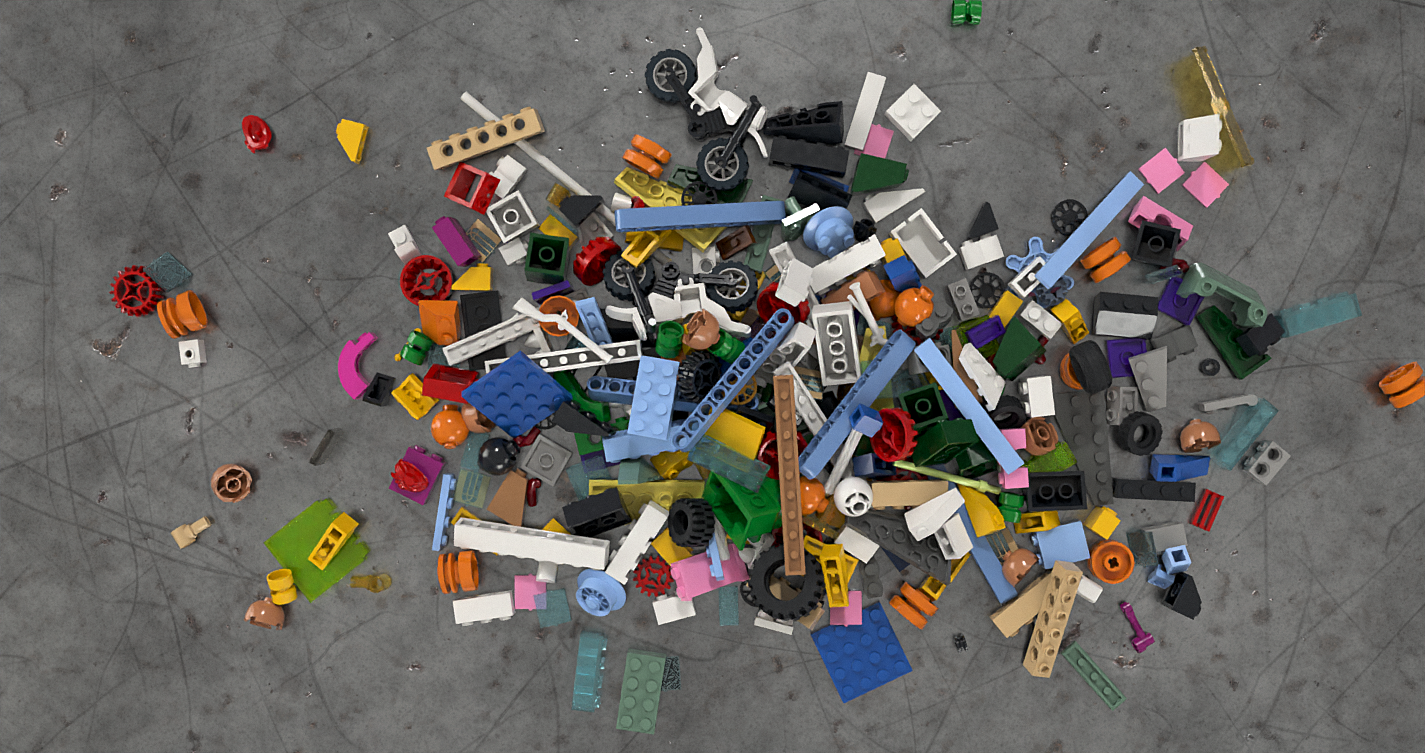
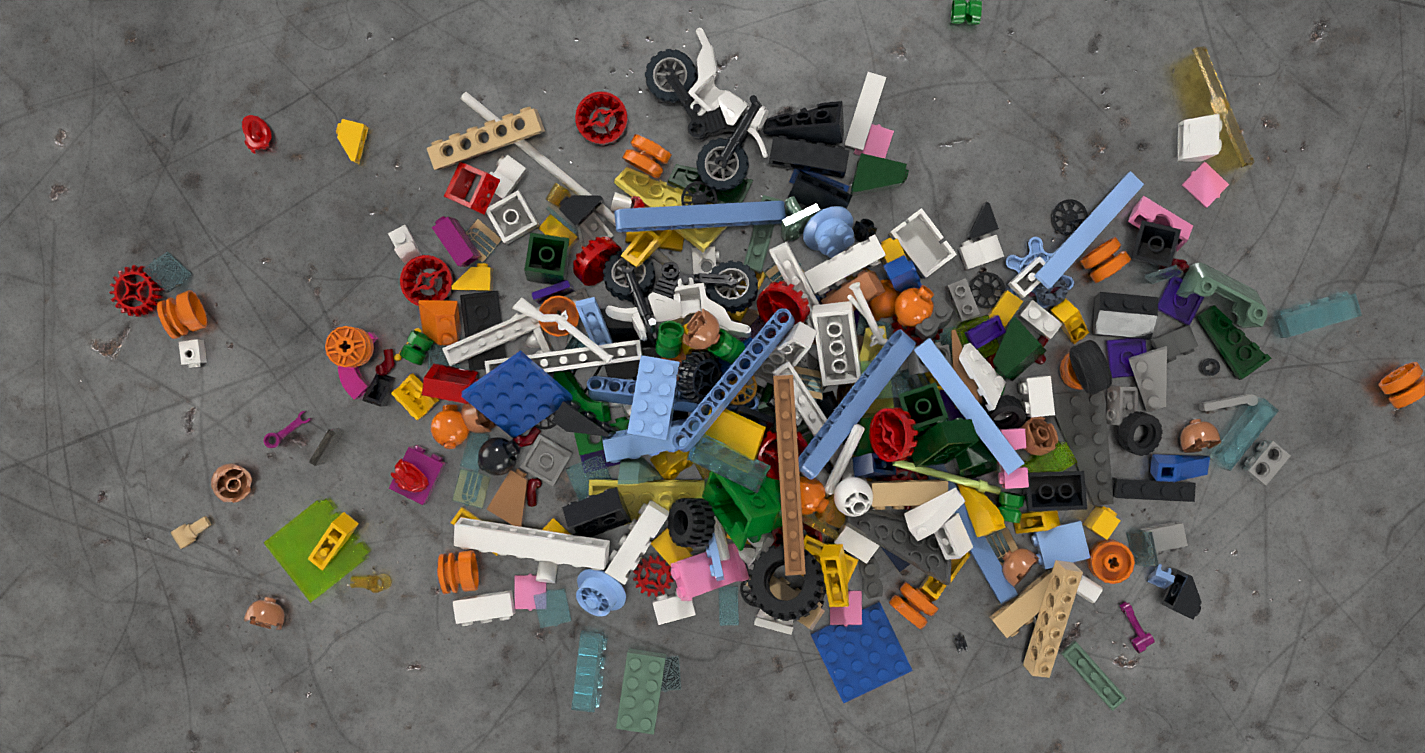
yellow wheel [267,569,297,605] -> none
light blue plate [432,473,456,551] -> none
white brick [498,237,528,266] -> none
reddish brown plate [715,225,756,260] -> none
white brick [775,258,813,307] -> none
blue brick [849,403,883,438] -> none
white slope [862,188,925,224] -> none
white brick [884,84,941,142] -> none
bright pink piece [1138,148,1185,194] -> none
light blue brick [1162,545,1191,575] -> none
red tile [1190,489,1224,532] -> none
black brick [1235,313,1285,357] -> none
none -> magenta brick [263,411,312,448]
none -> orange wheel [325,326,374,368]
none -> dark red arm [375,349,395,376]
none -> red gear [575,91,628,146]

